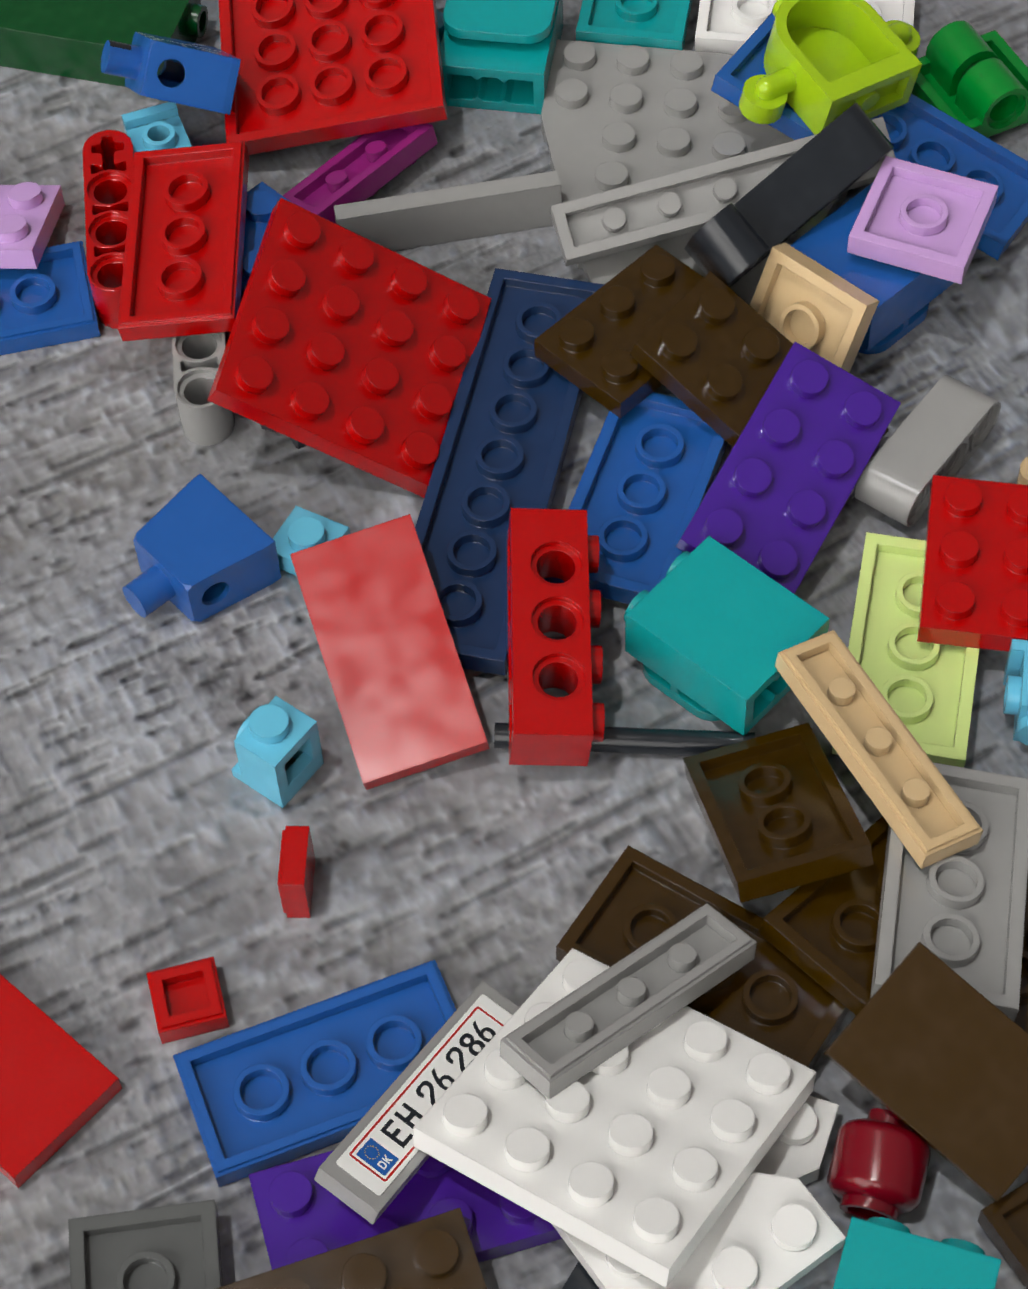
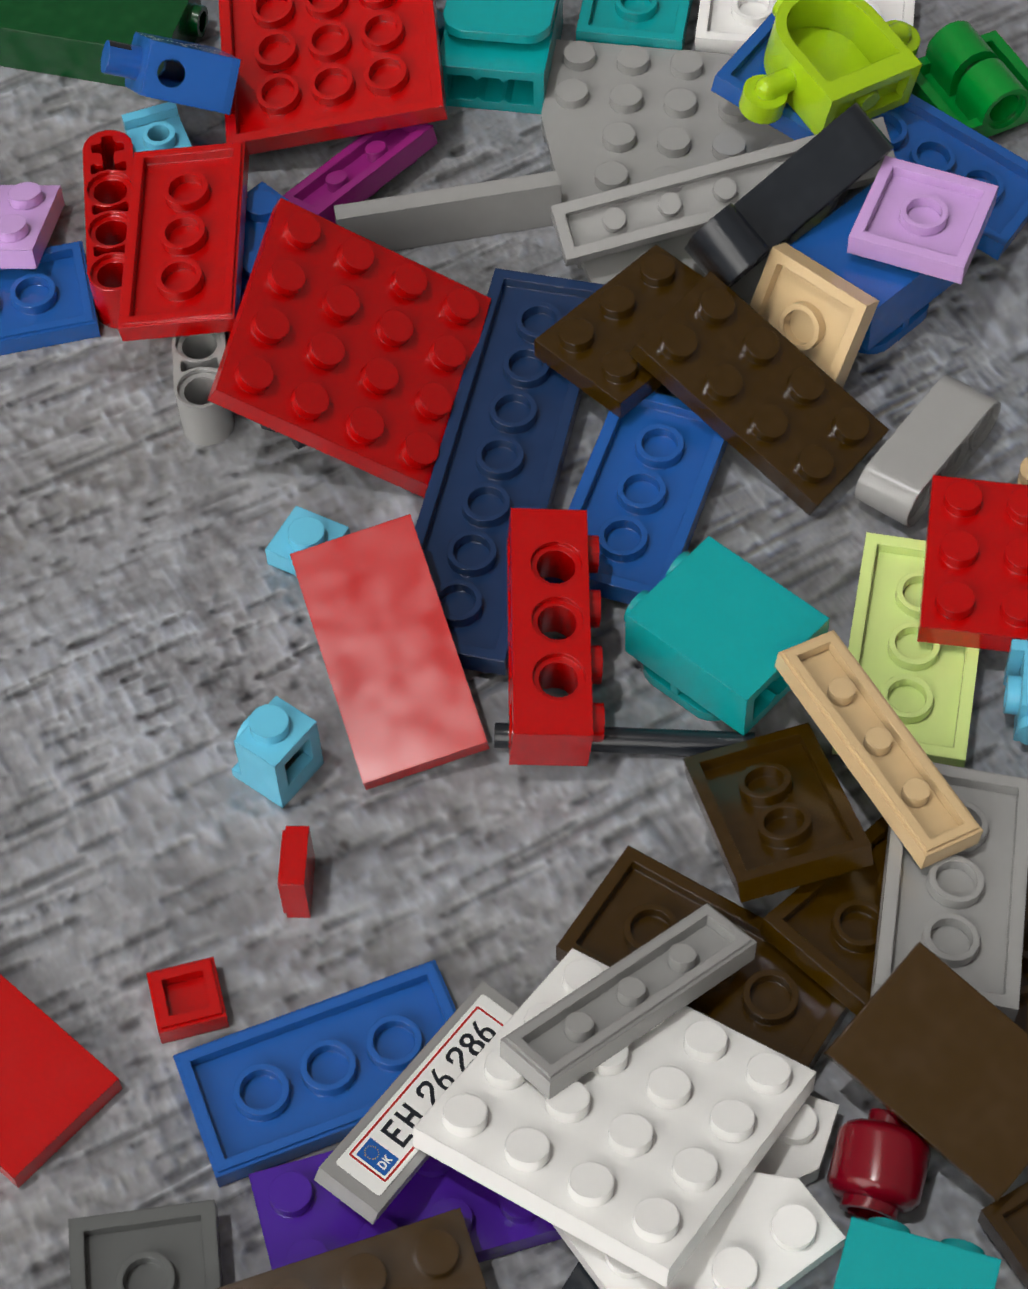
blue torso [122,474,281,622] -> none
dark purple plate [676,342,901,594] -> none

